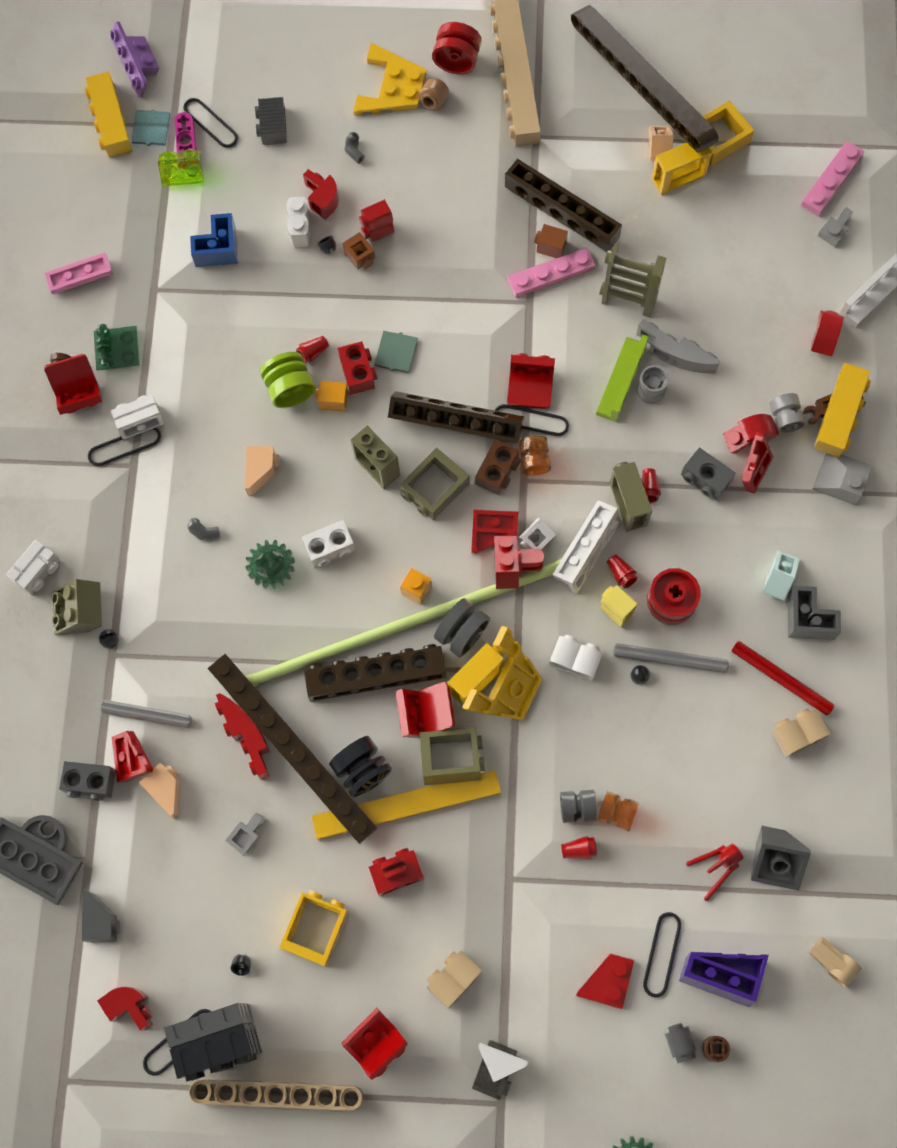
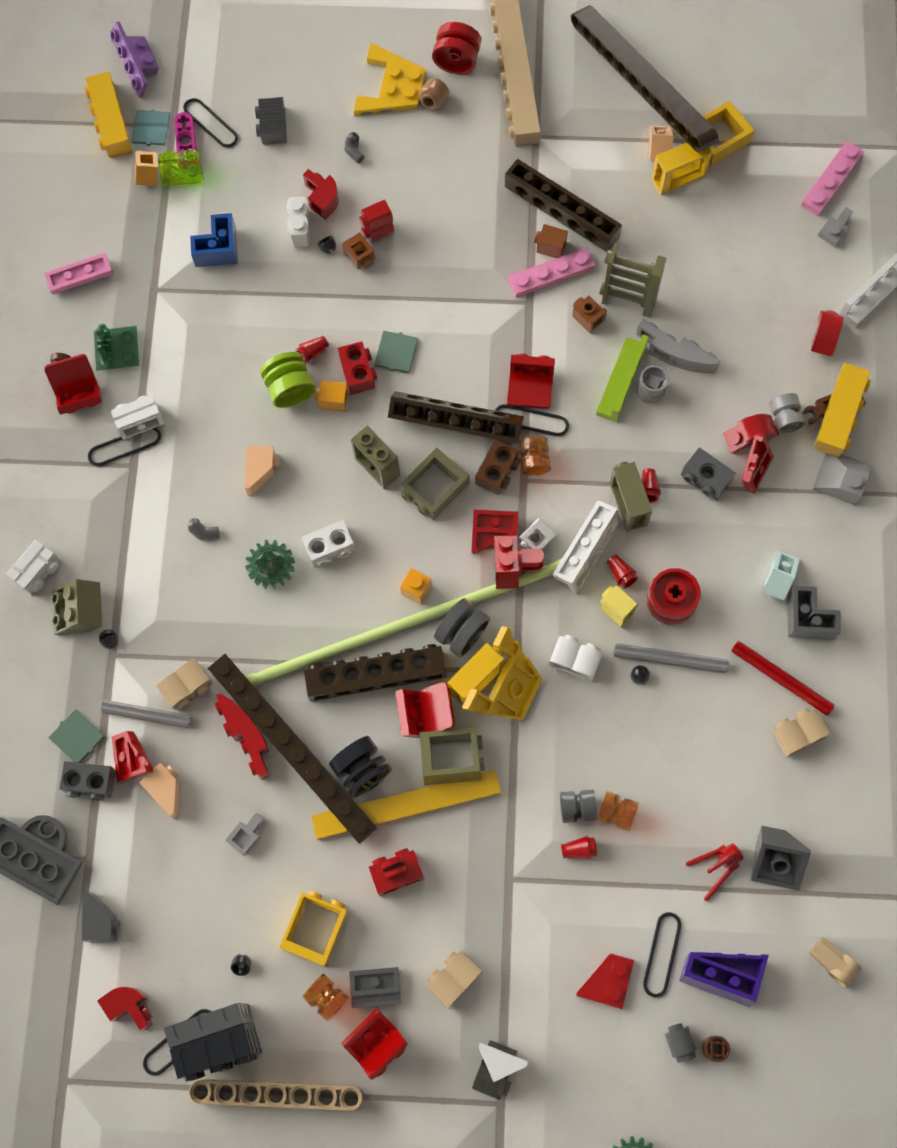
none -> sand green piece [48,709,105,763]
none -> light orange brick [135,151,158,186]
none -> tan brick [156,658,213,710]
none -> clear orange wheel [302,973,349,1022]
none -> dark grey plate [349,967,401,1008]
none -> dark orange brick [572,295,607,333]

